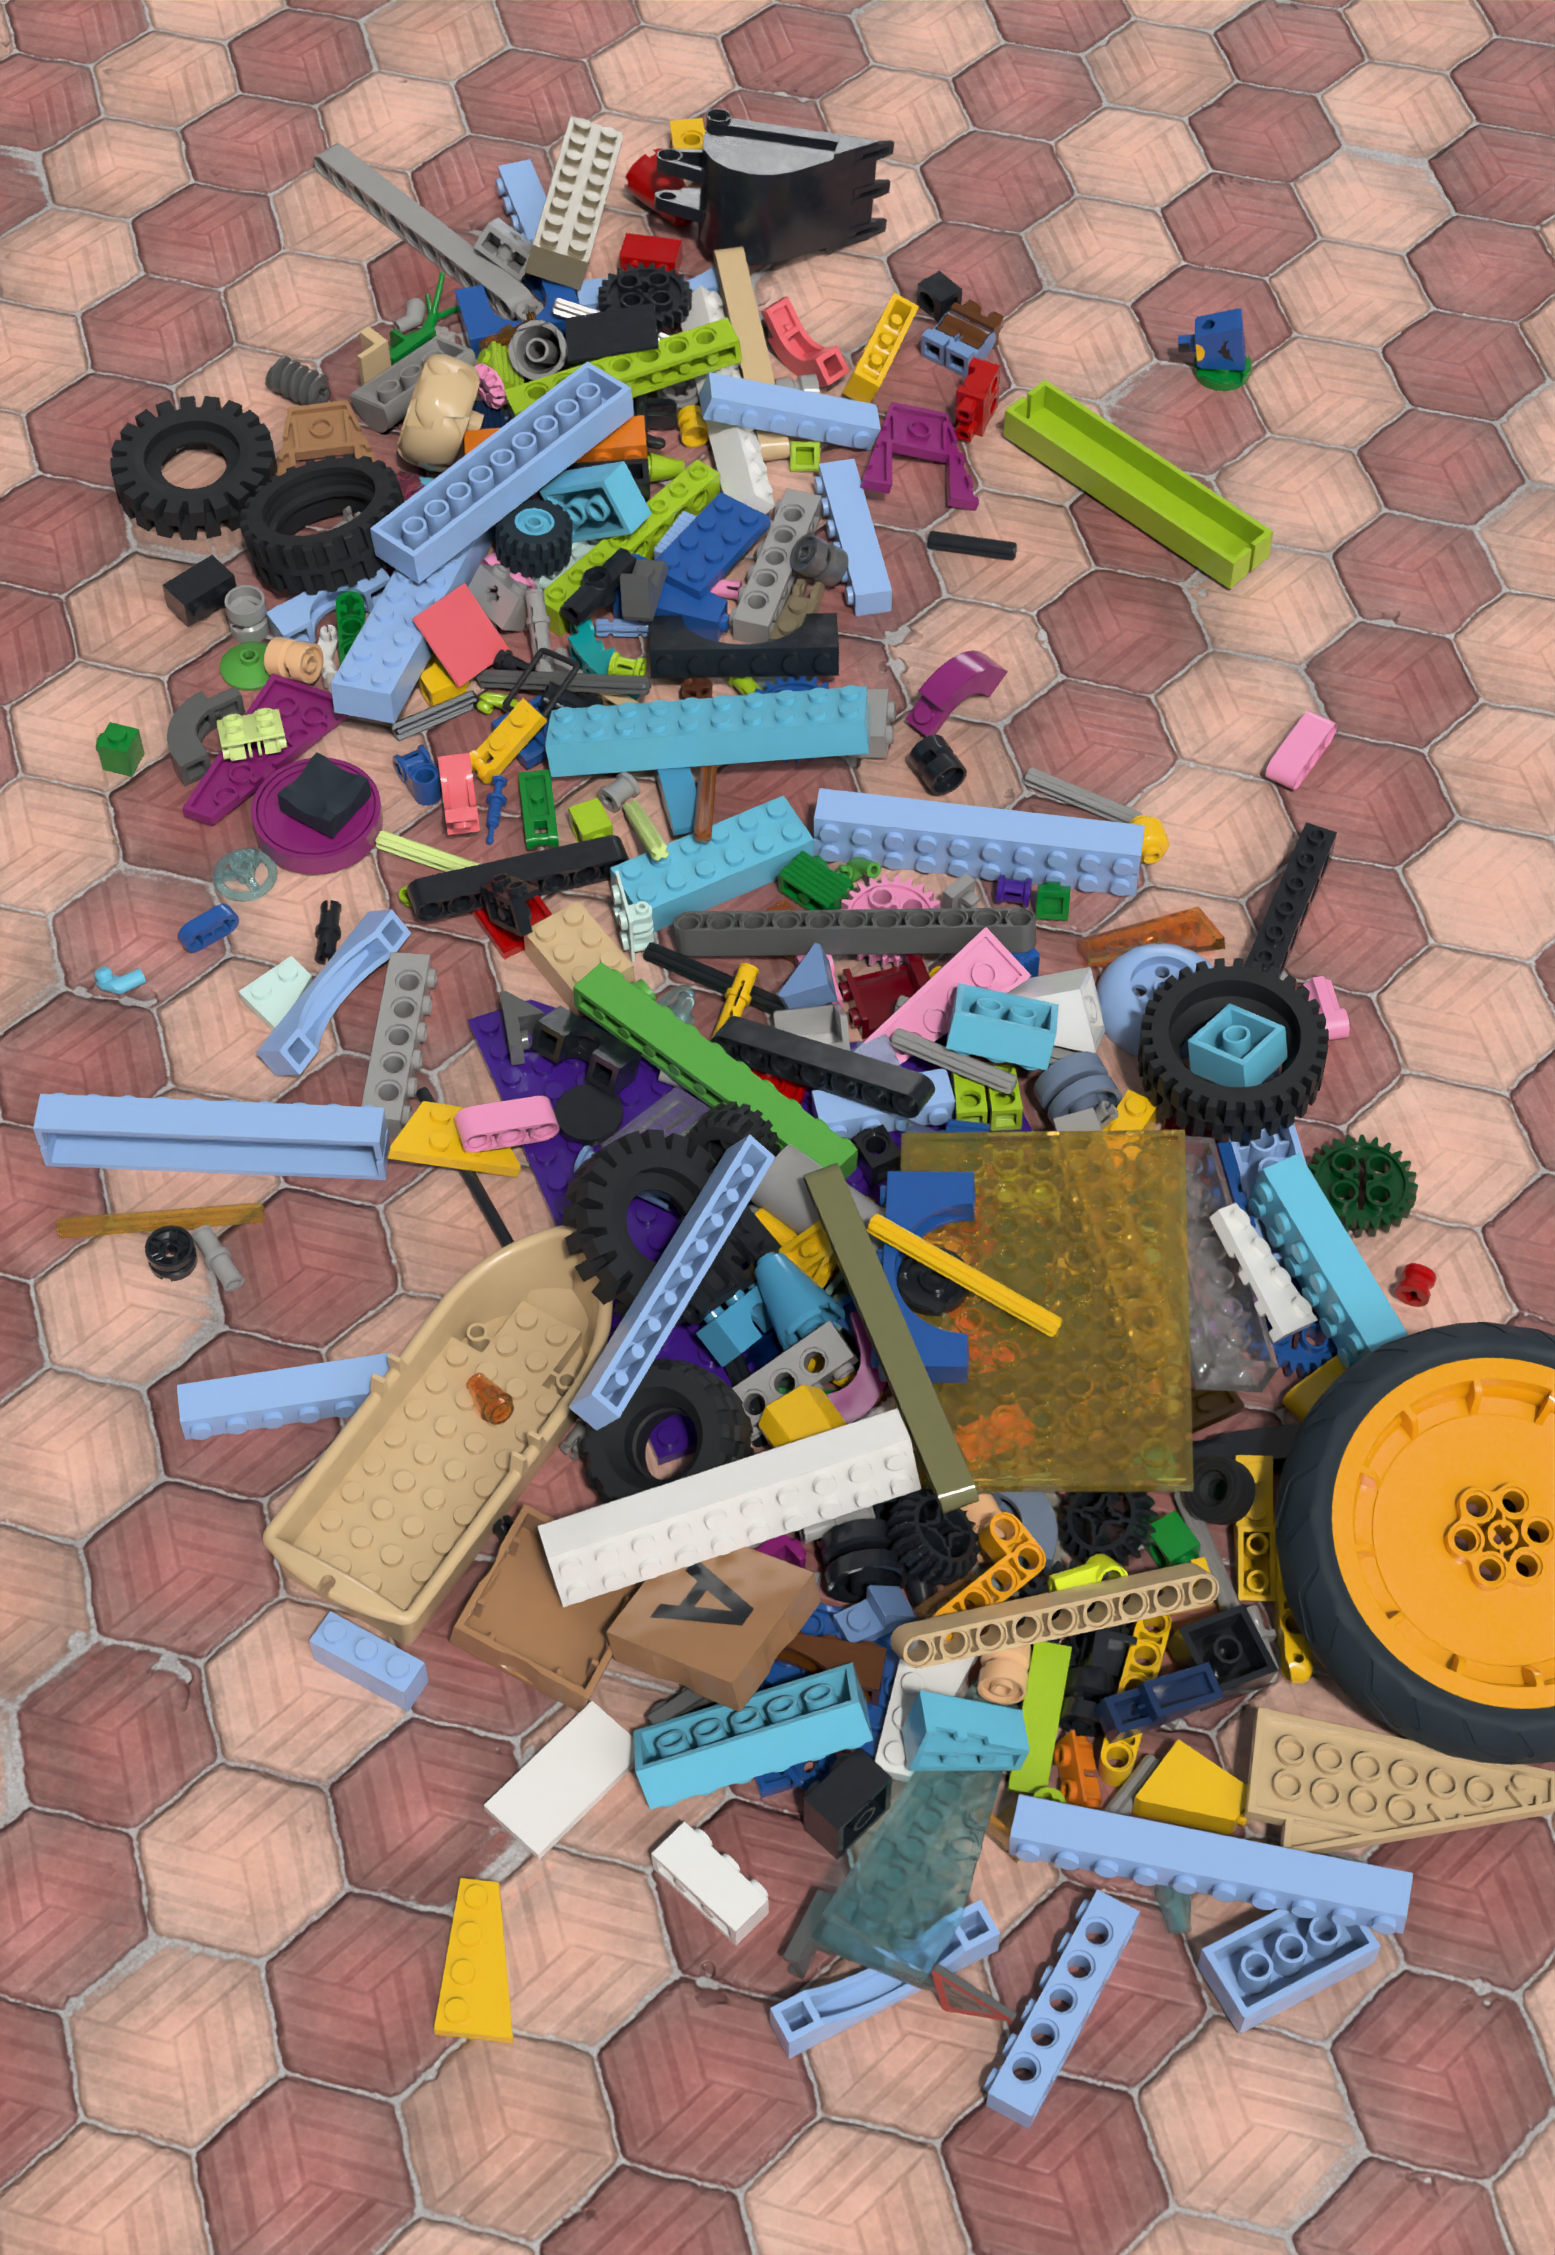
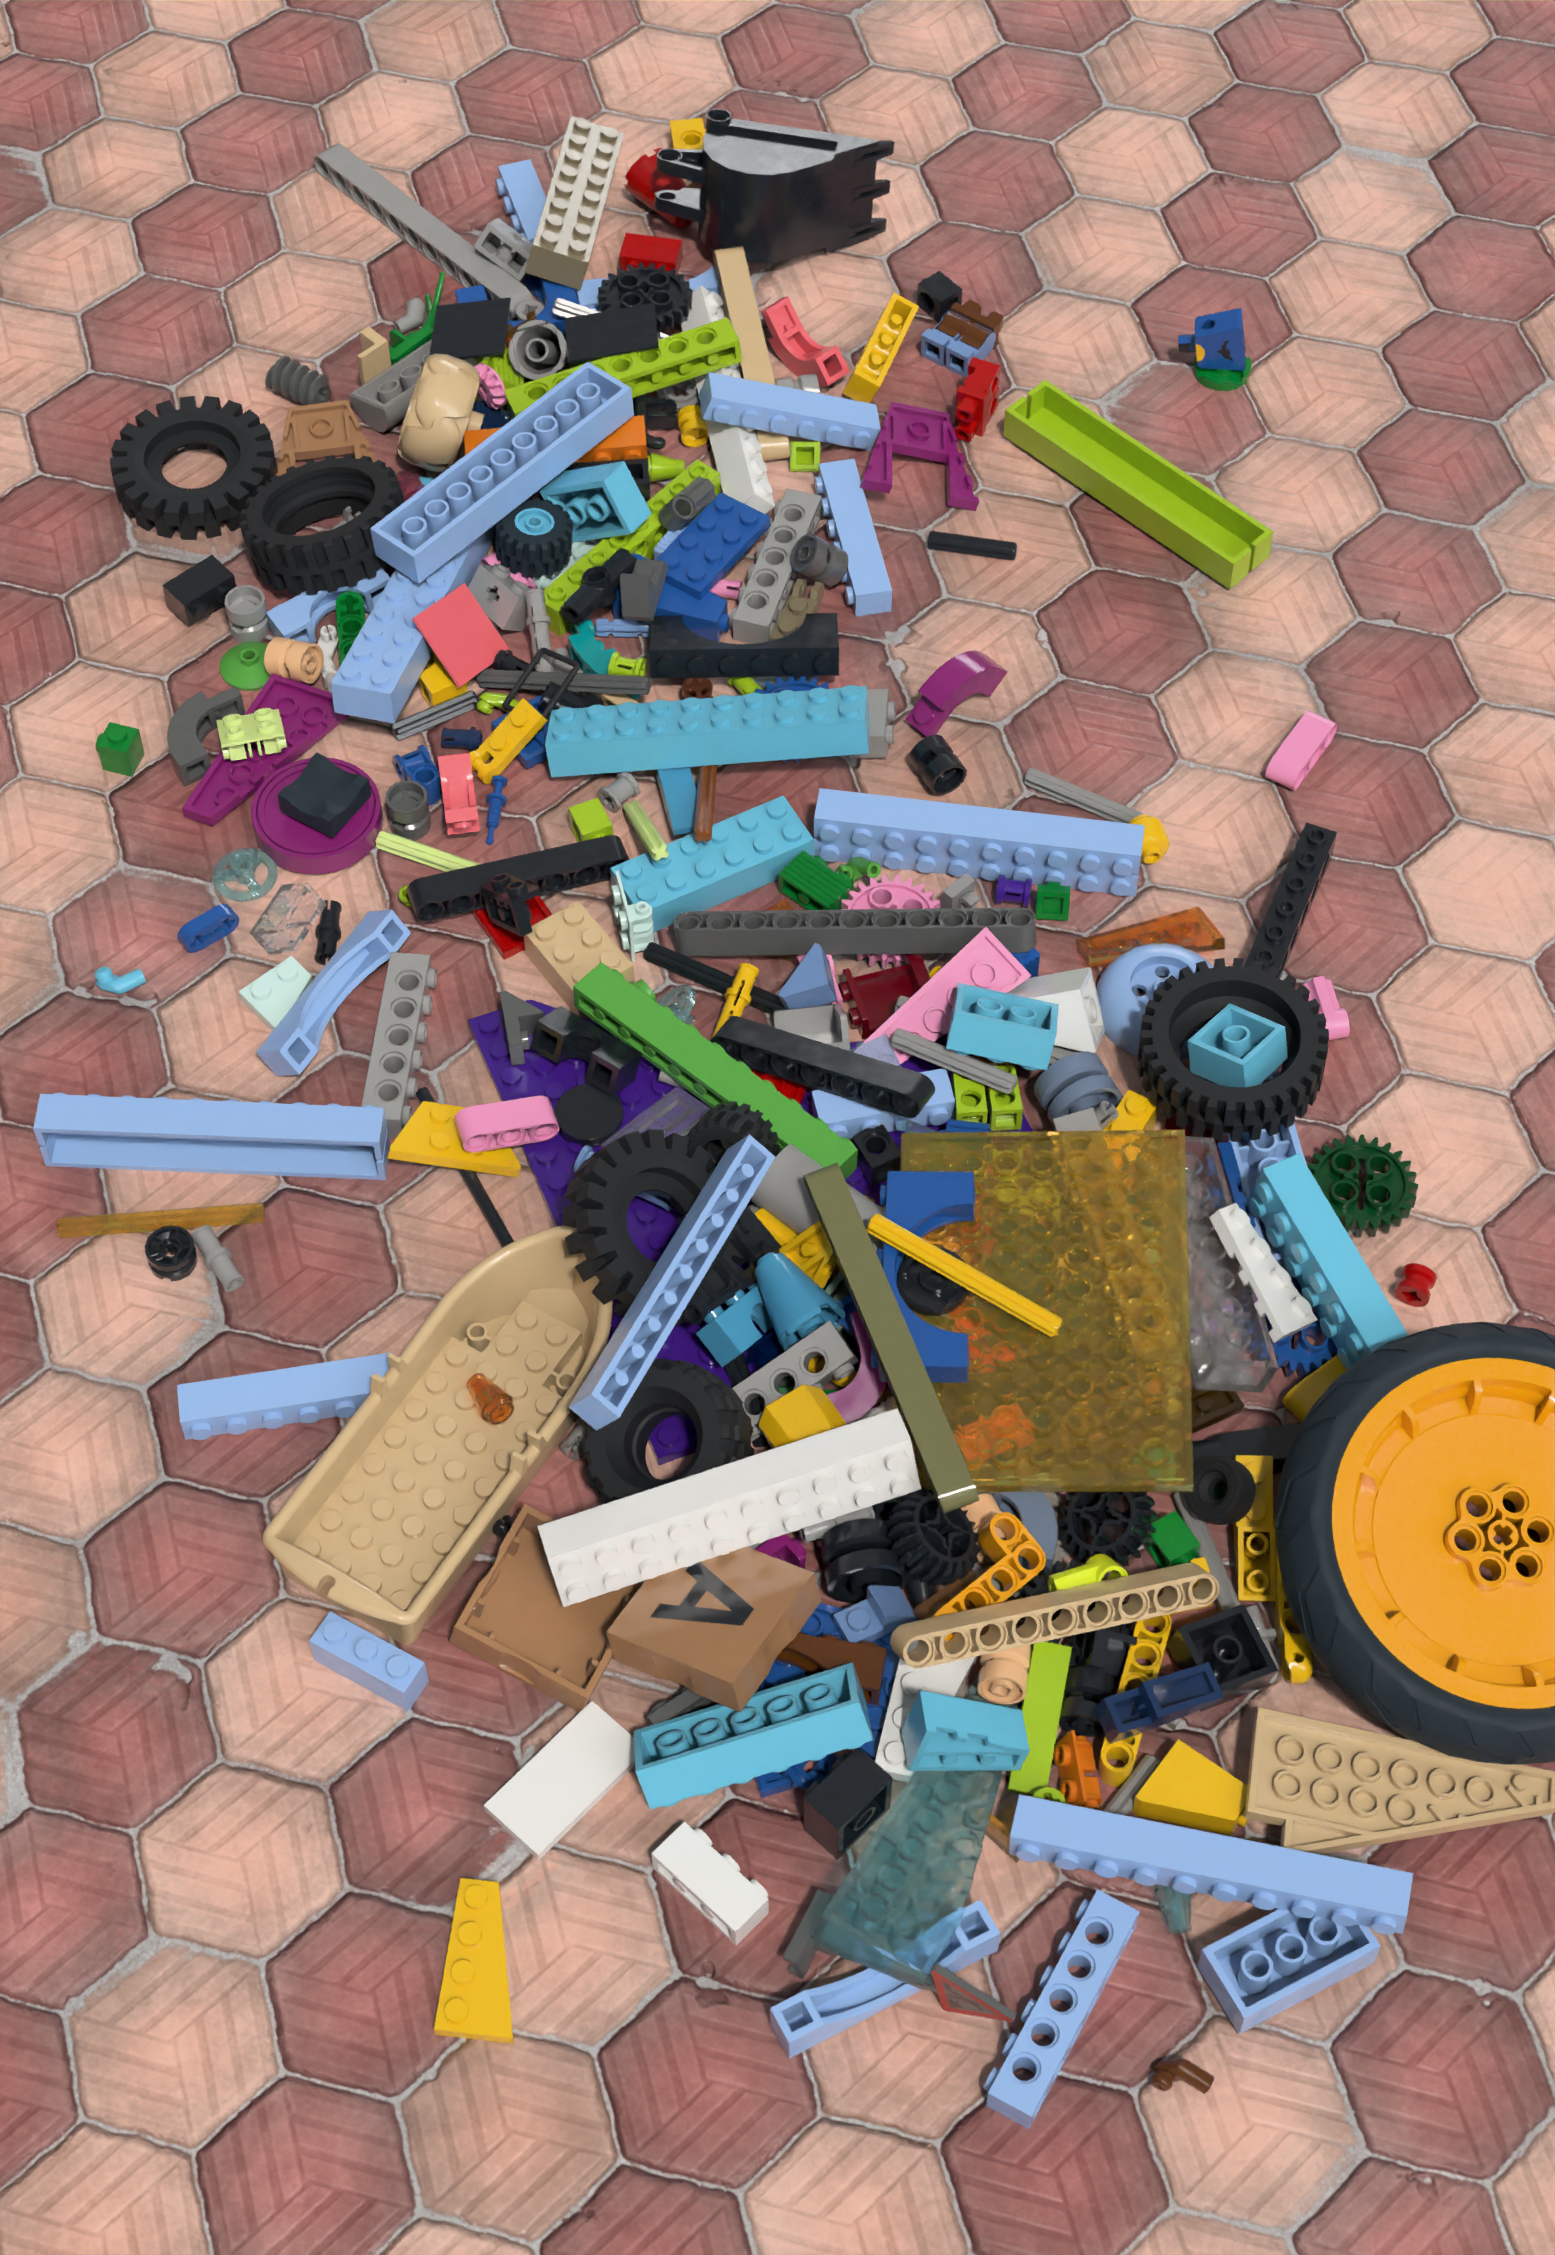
green plate [518,769,559,850] -> none
none -> clear piece [250,882,327,955]
none -> dark grey wheel [385,780,431,841]
none -> black piece [429,297,511,359]
none -> dark blue pin [441,727,483,752]
none -> dark grey piece [659,476,716,531]
none -> reddish brown arm [1151,2059,1214,2094]

